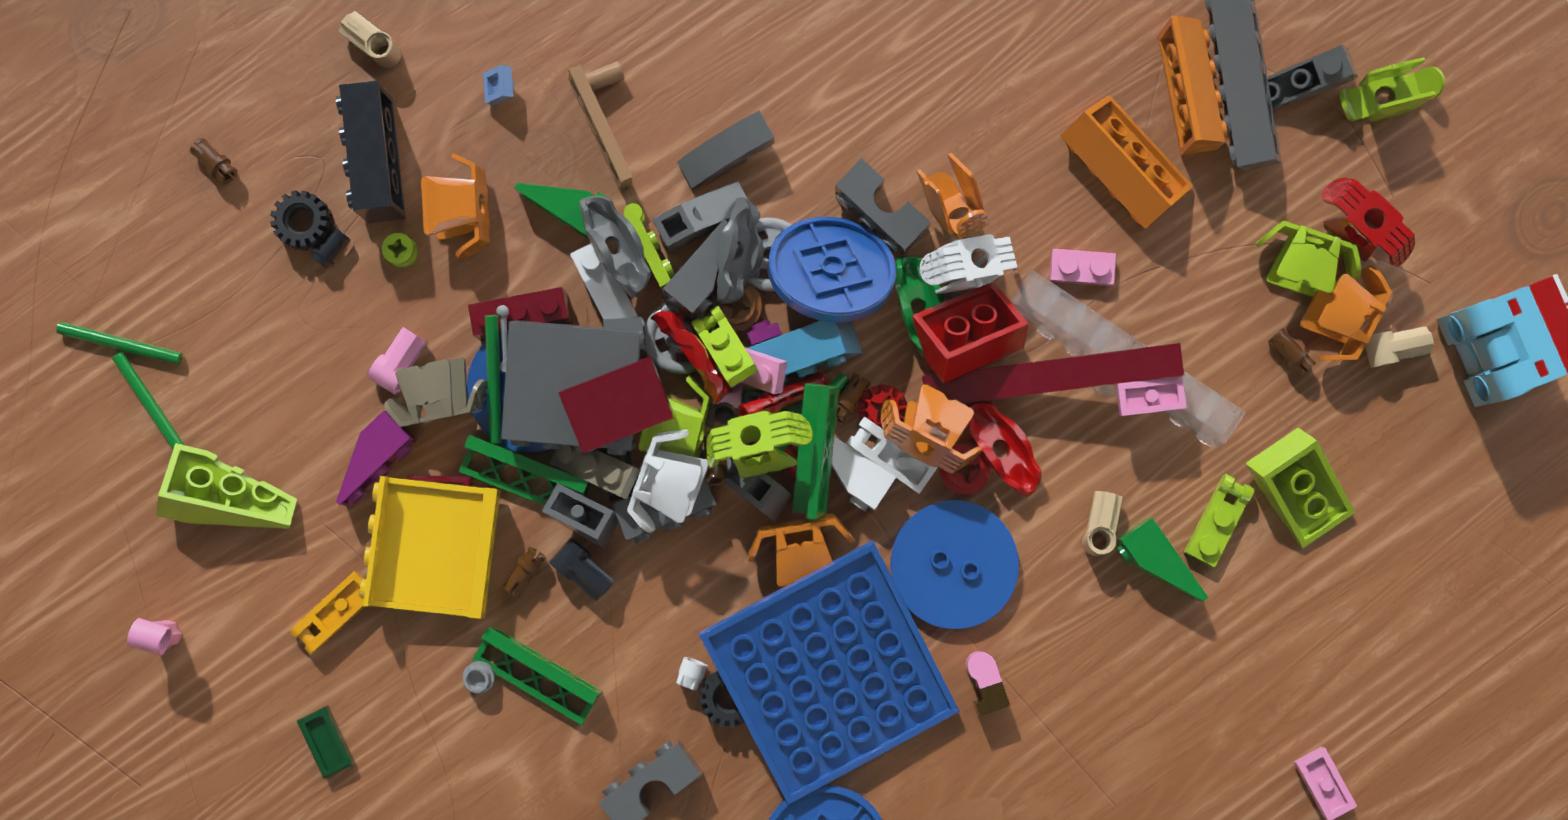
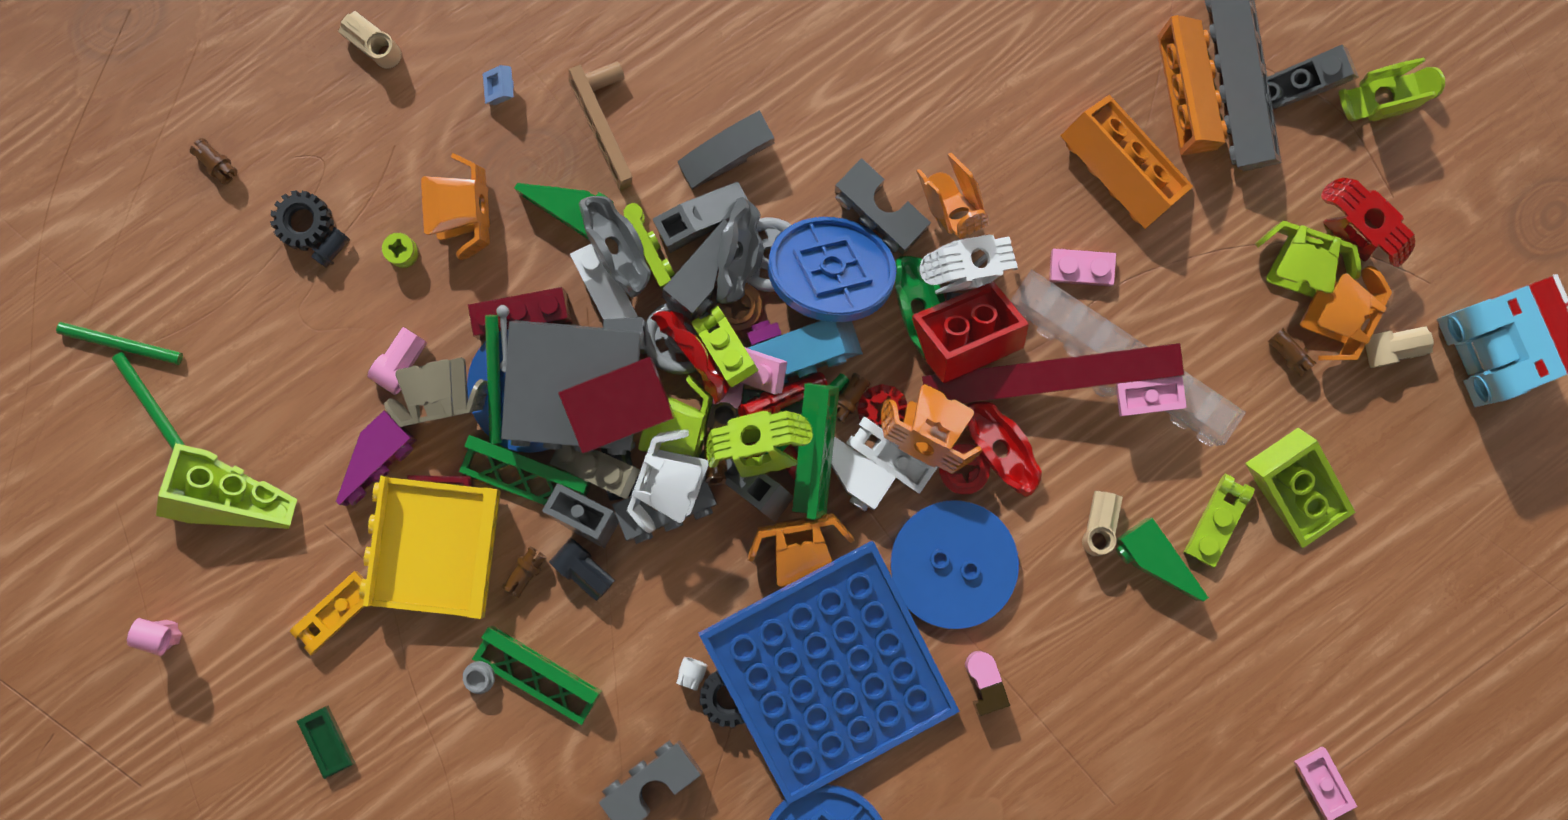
black brick [336,80,406,223] -> none

